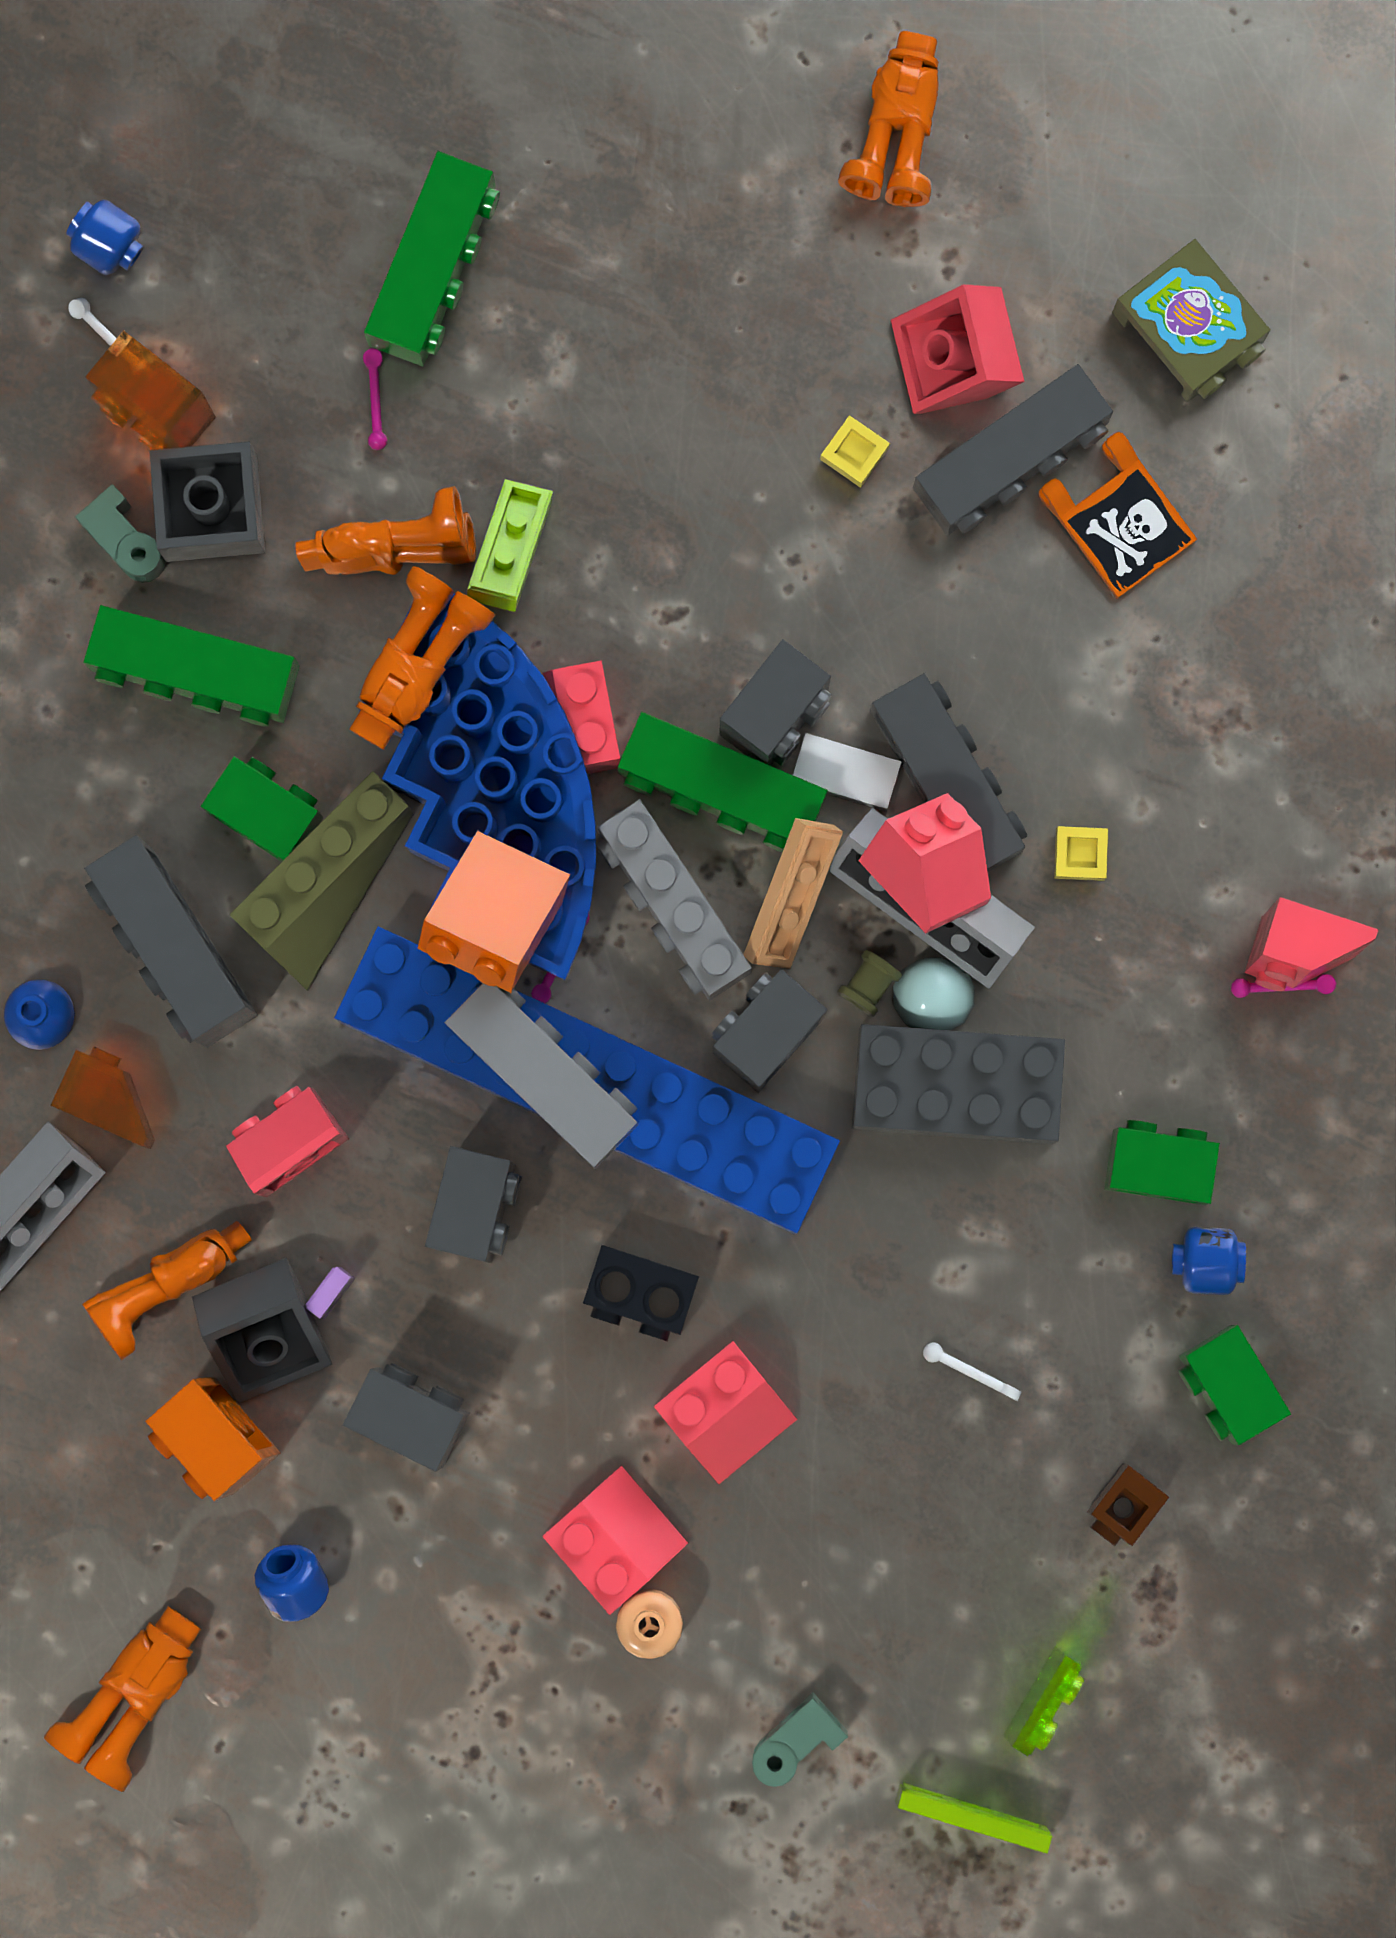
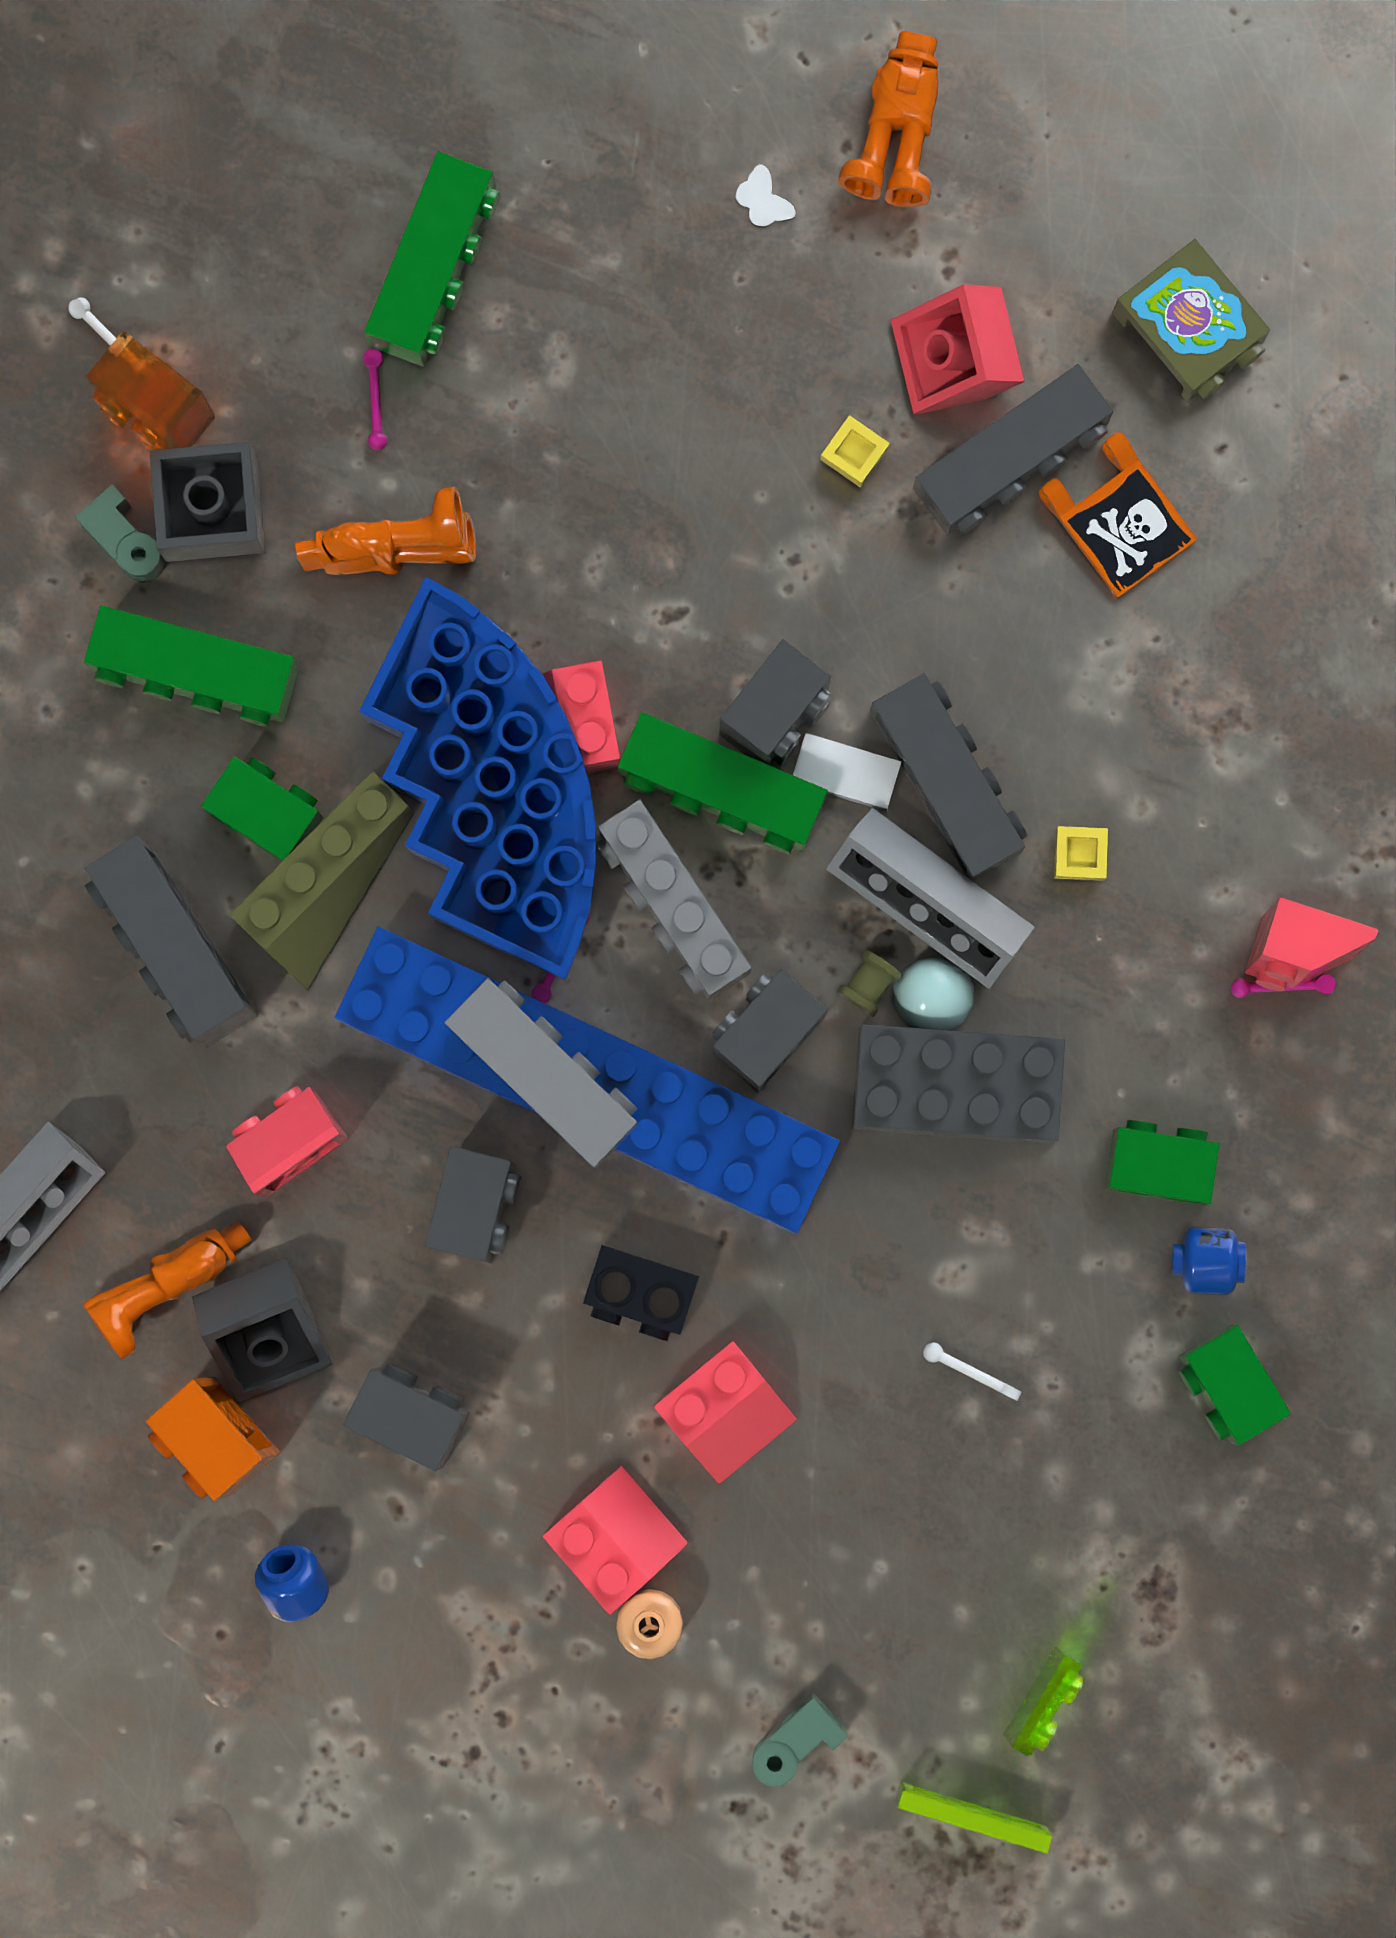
blue brick [4,980,75,1050] -> none
orange piece [44,1606,202,1792] -> none
clear orange slope [51,1047,155,1149] -> none
blue head [66,200,144,275] -> none
lavender tile [305,1267,355,1319] -> none
orange piece [349,565,496,750] -> none
brick [418,831,570,993] -> none
lime tile [467,479,553,612] -> none
light nougat tile [743,818,844,969] -> none
coral slope [858,793,991,934] -> none
reddish brown brick [1087,1463,1169,1546] -> none
none -> white sticker [736,164,796,226]

